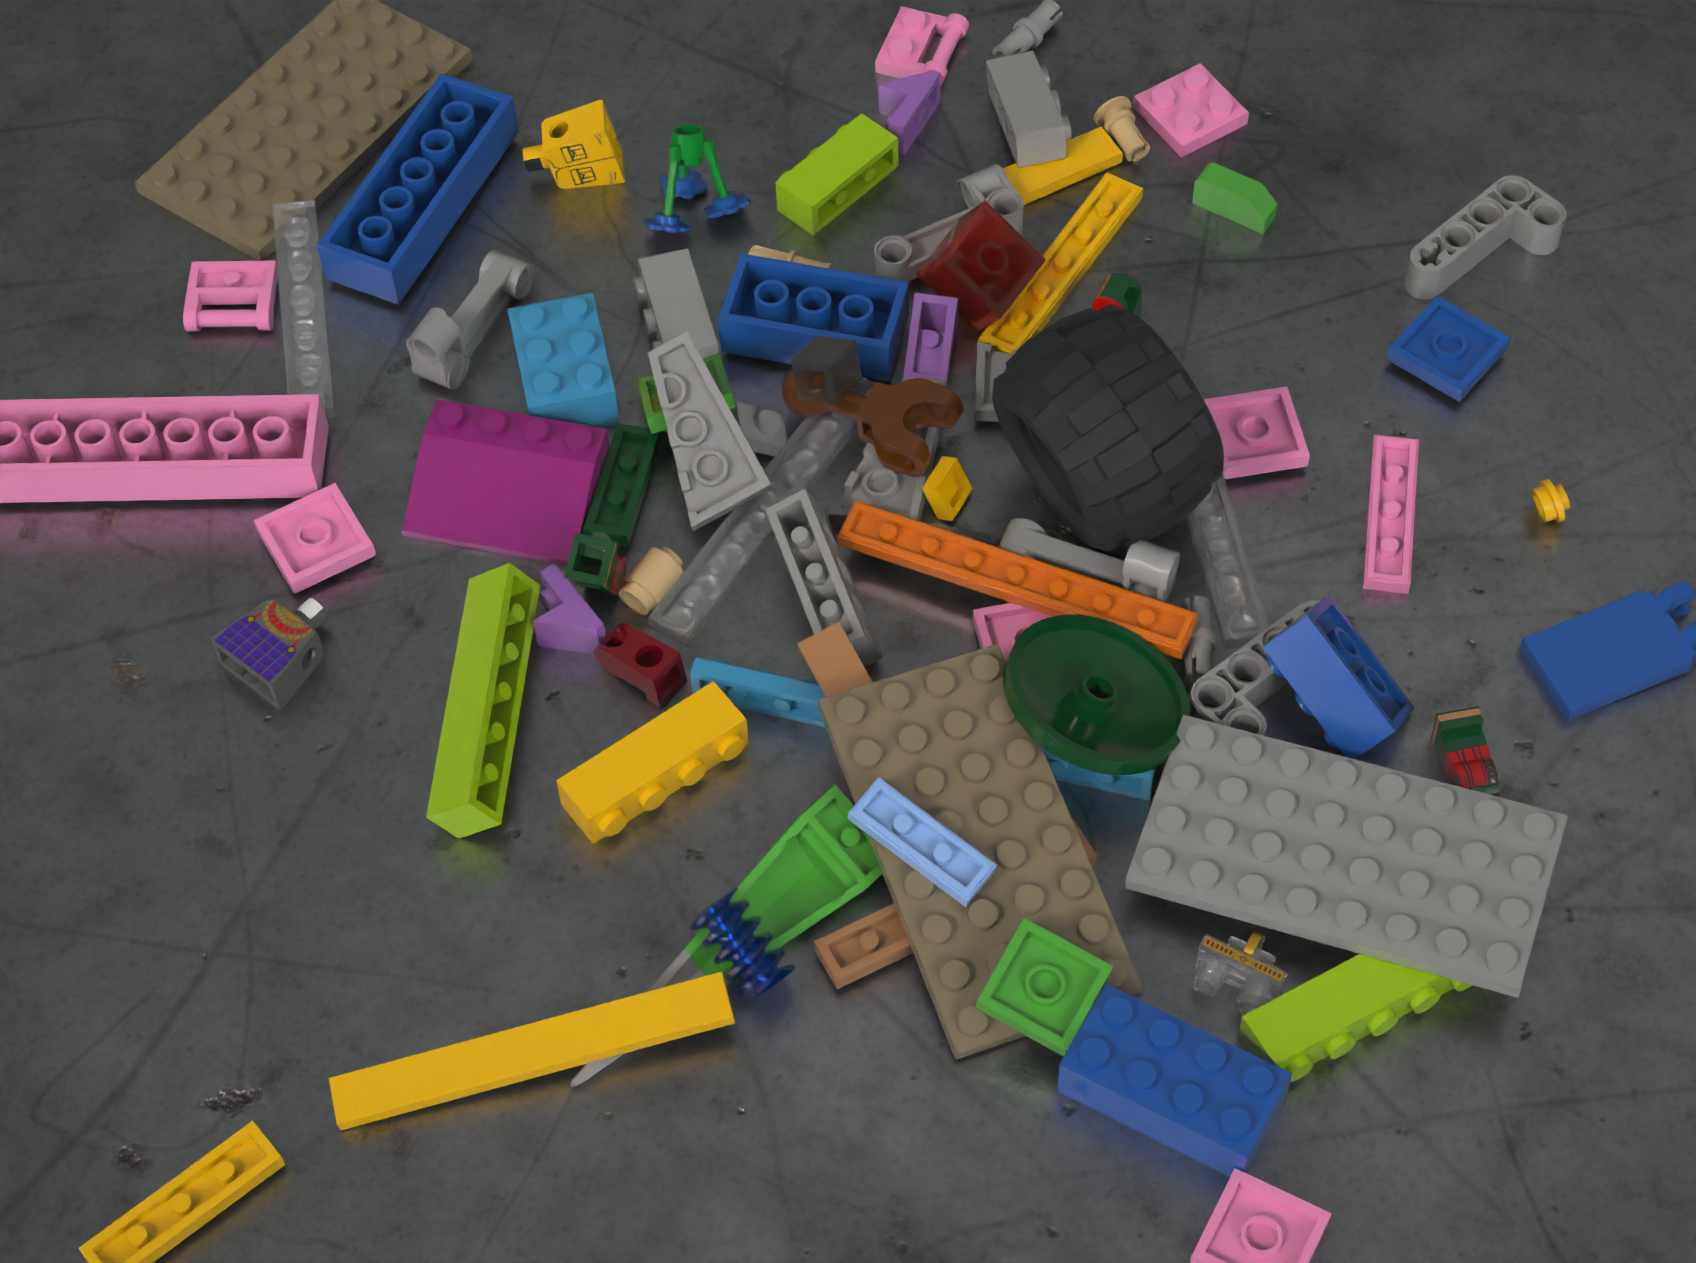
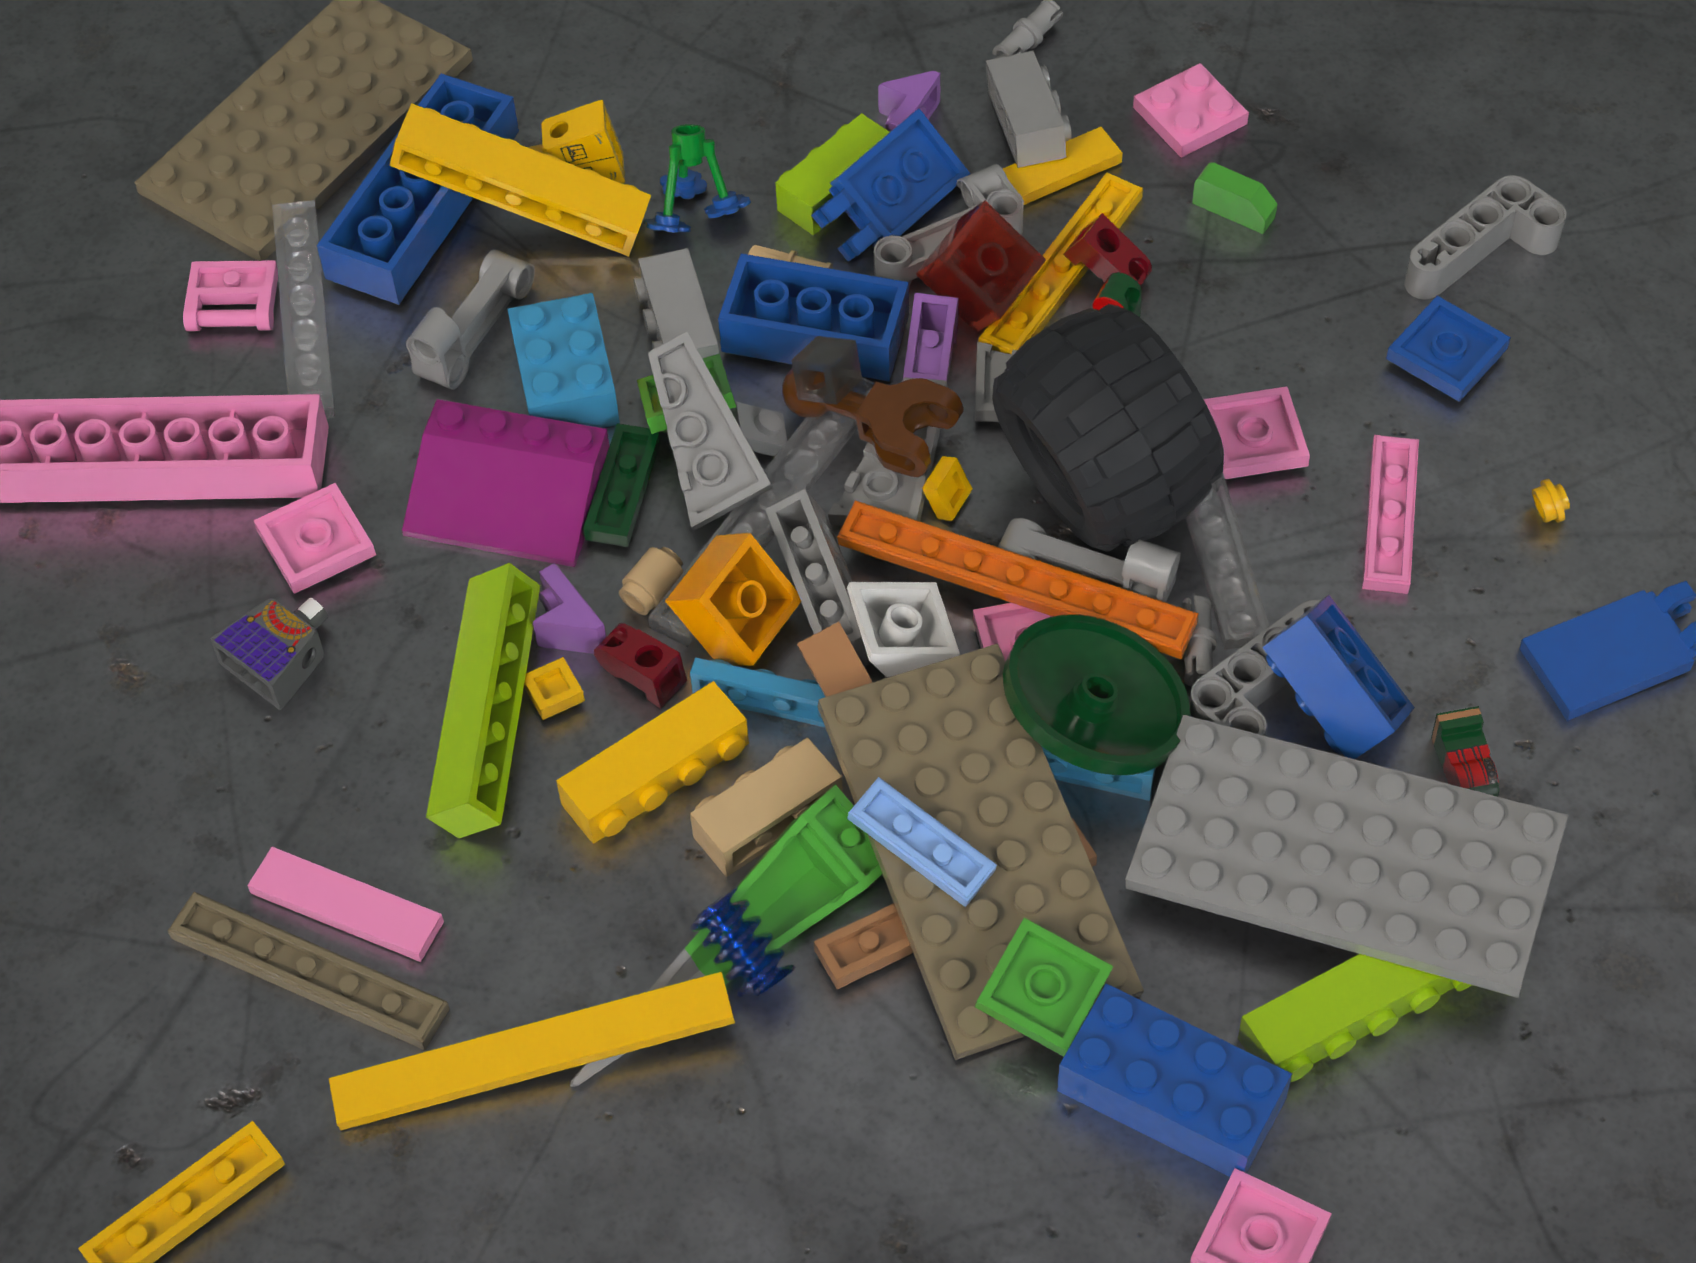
dark green leg [564,533,627,596] -> none
bright pink plate [875,6,969,86] -> none
tan pin [1093,96,1151,162] -> none
clear hips [1192,931,1288,1014] -> none
none -> dark tan tile [168,892,450,1050]
none -> bright pink tile [247,847,444,962]
none -> yellow brick [389,103,651,257]
none -> yellow plate [524,657,585,720]
none -> light orange brick [665,533,801,666]
none -> tan brick [690,737,843,877]
none -> blue tile [811,108,971,261]
none -> white slope [847,582,960,678]
none -> dark red leg [1063,213,1152,287]

